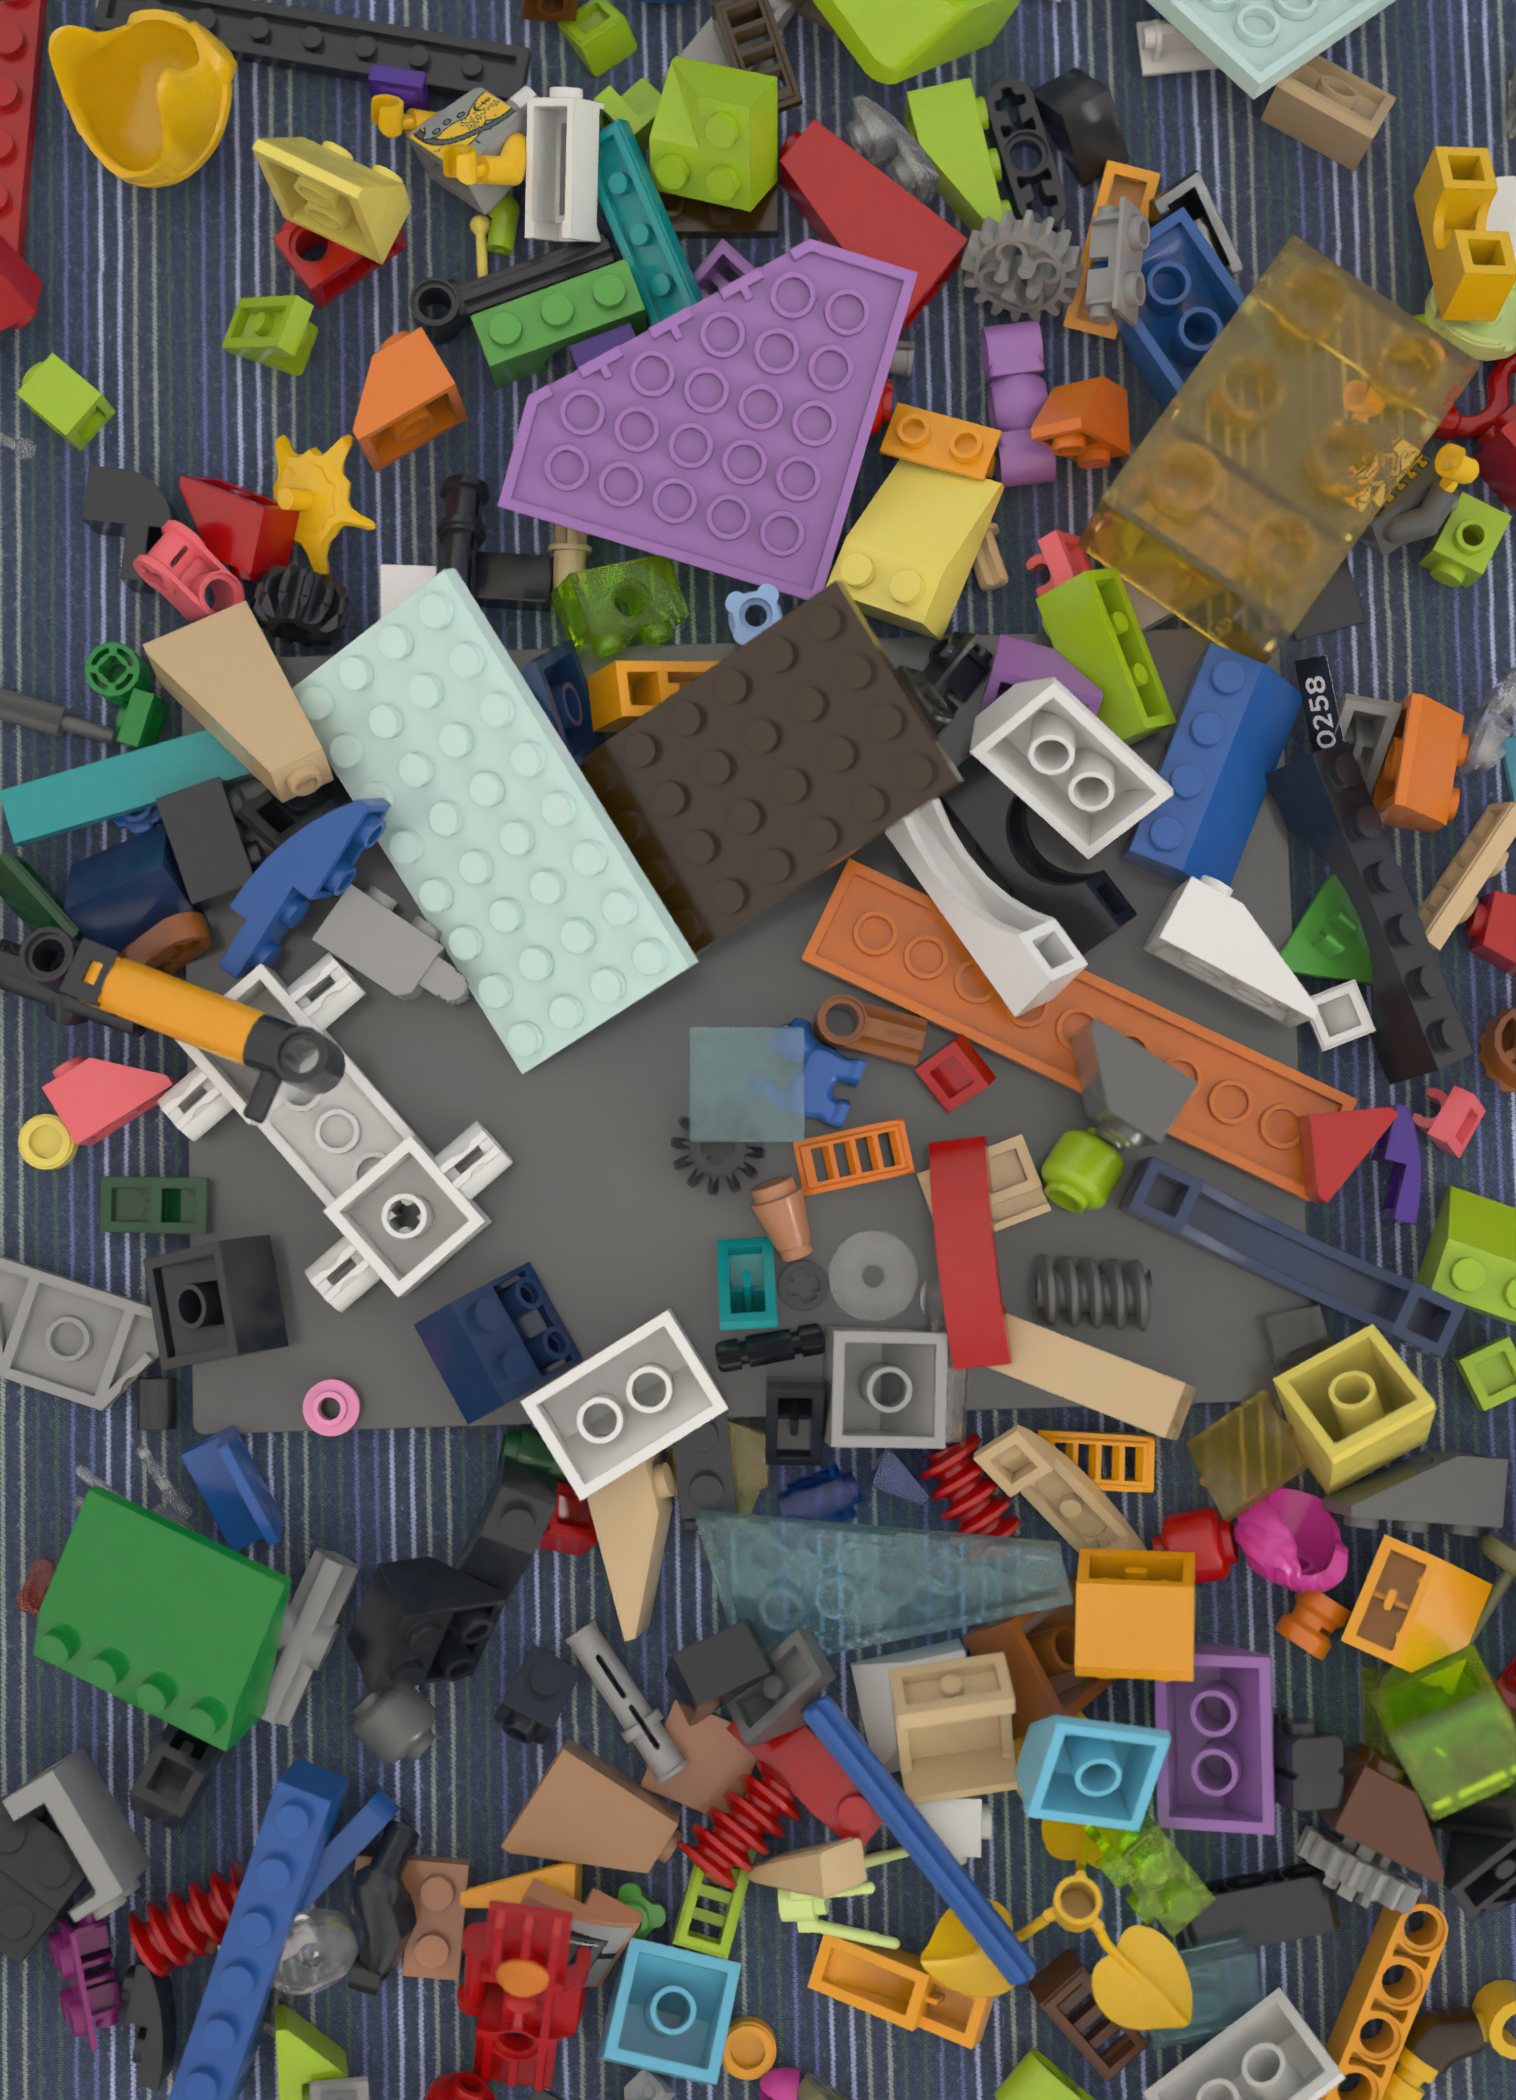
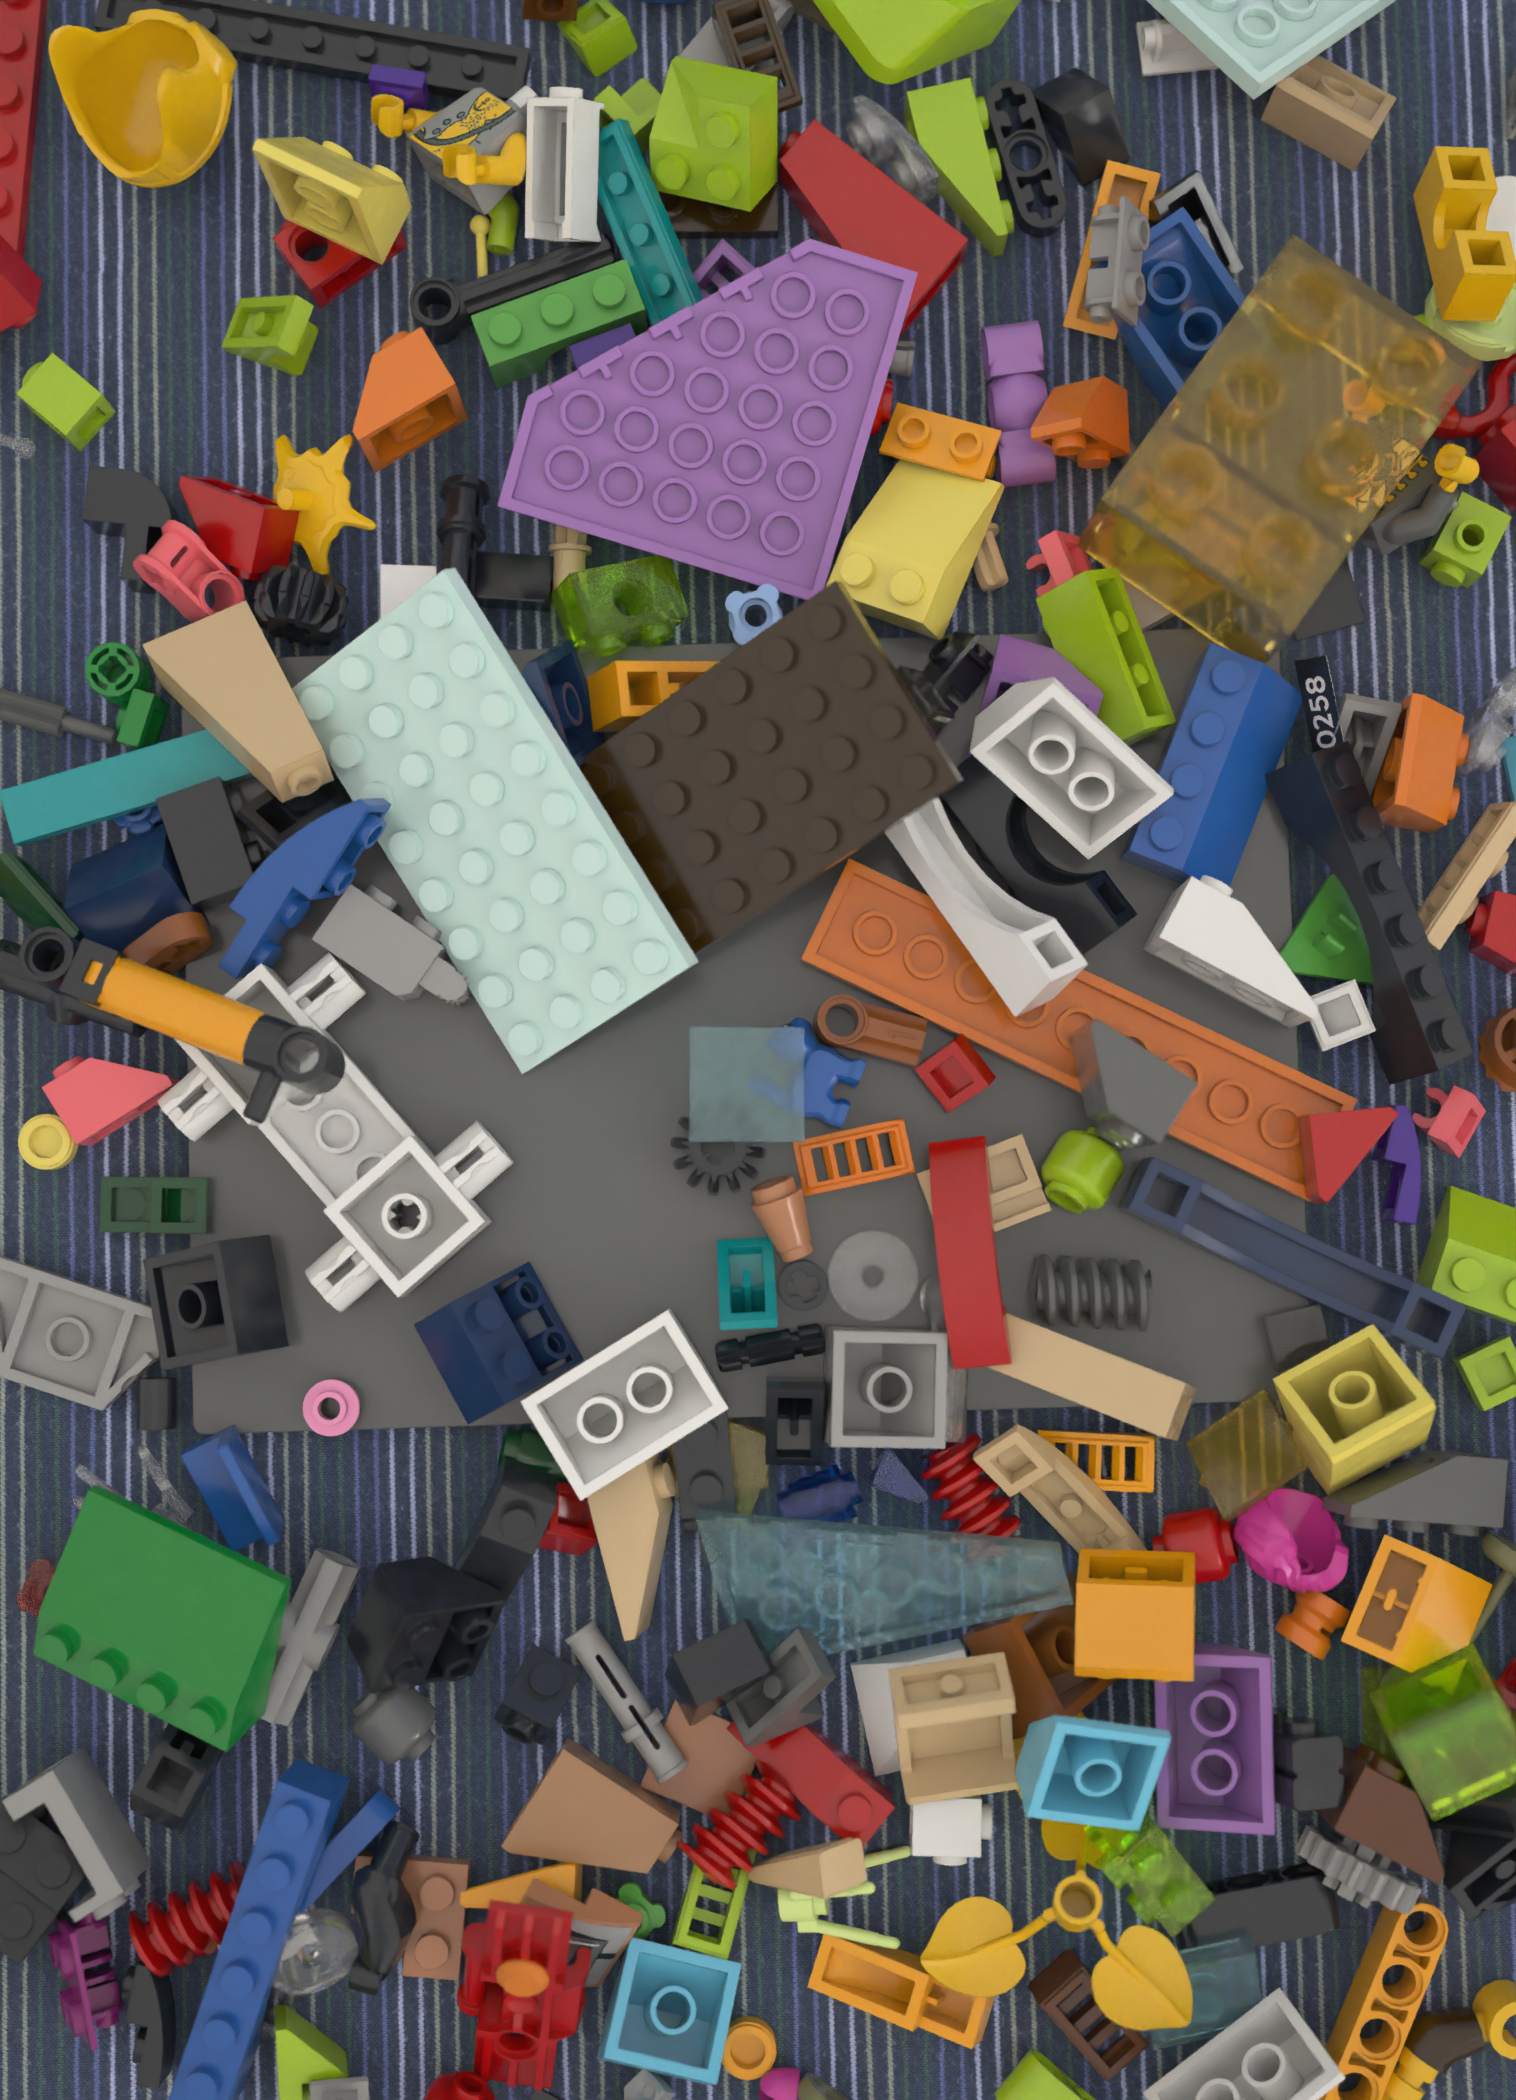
blue axle [803,1695,1037,1986] -> none
light grey gear [961,210,1083,322] -> none

